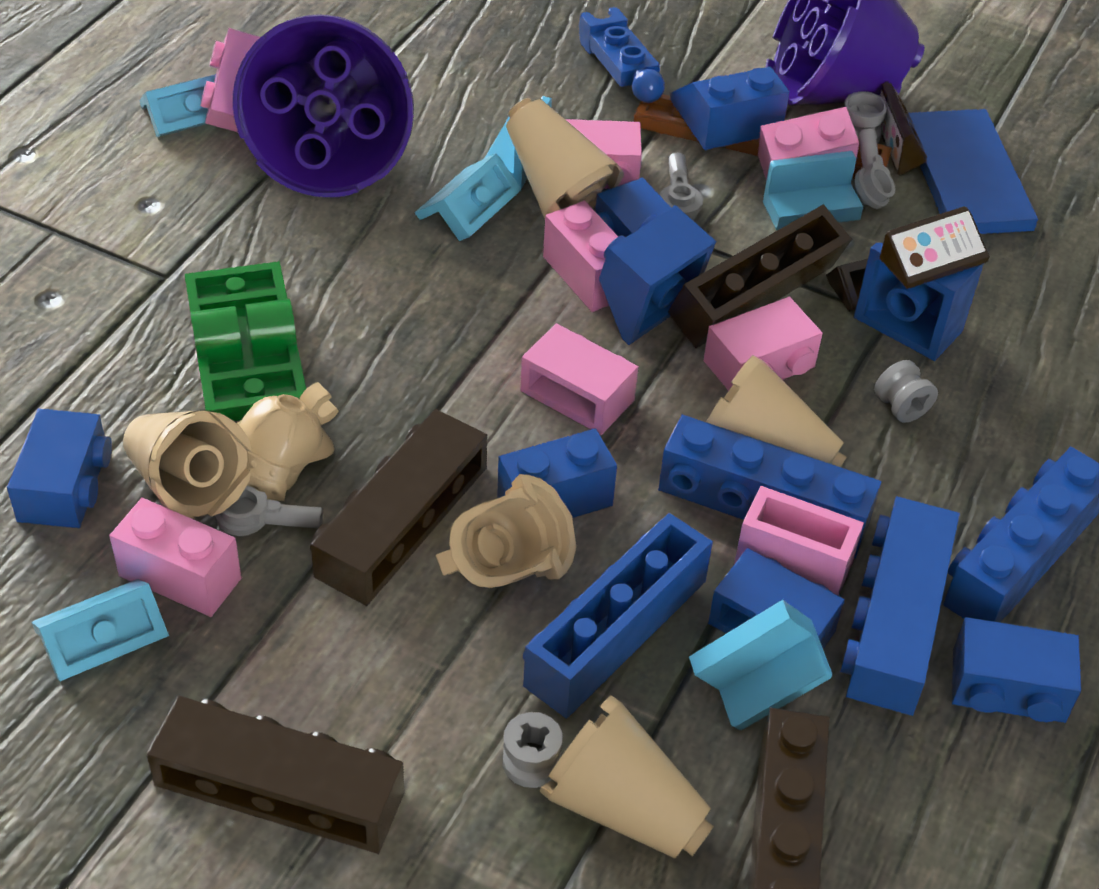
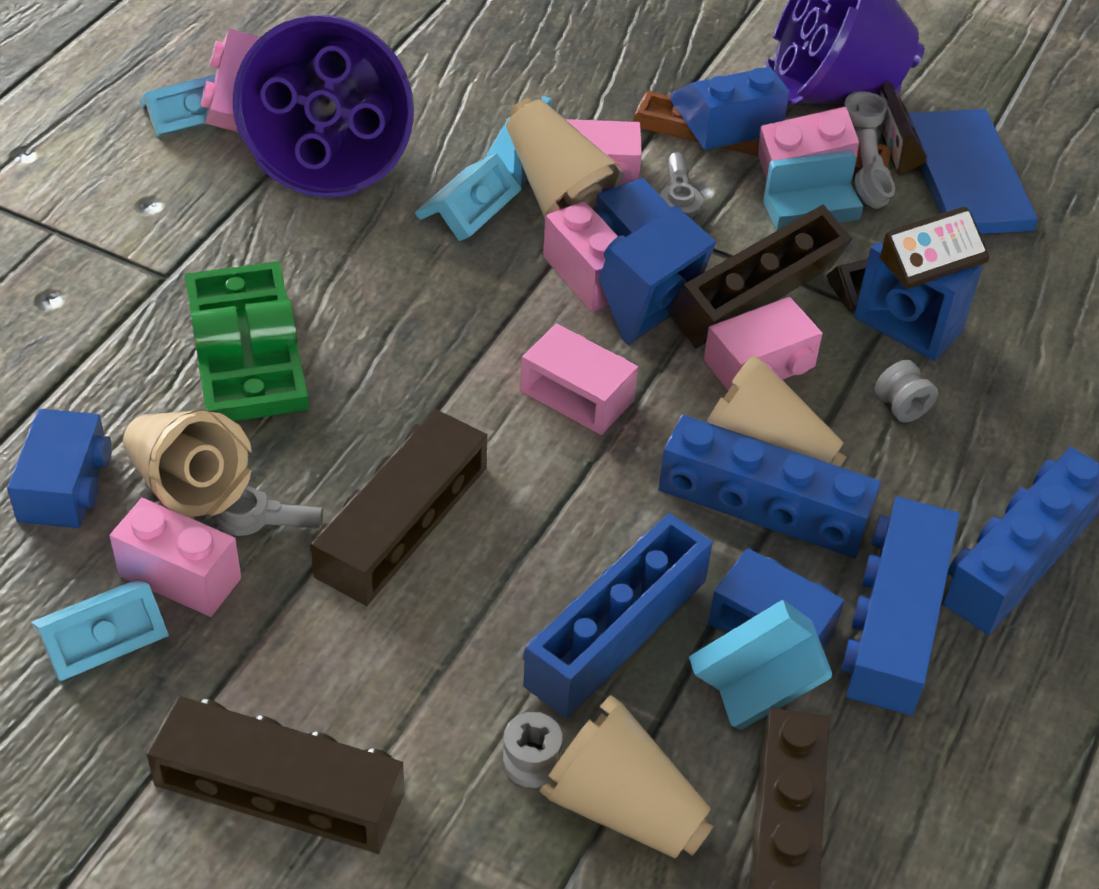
tan helmet [237,382,339,501] -> none
tan helmet [436,474,577,588] -> none
blue piece [497,428,617,518] -> none
blue plate [579,7,665,103] -> none
bright pink piece [734,486,864,596] -> none
blue piece [952,617,1081,723] -> none

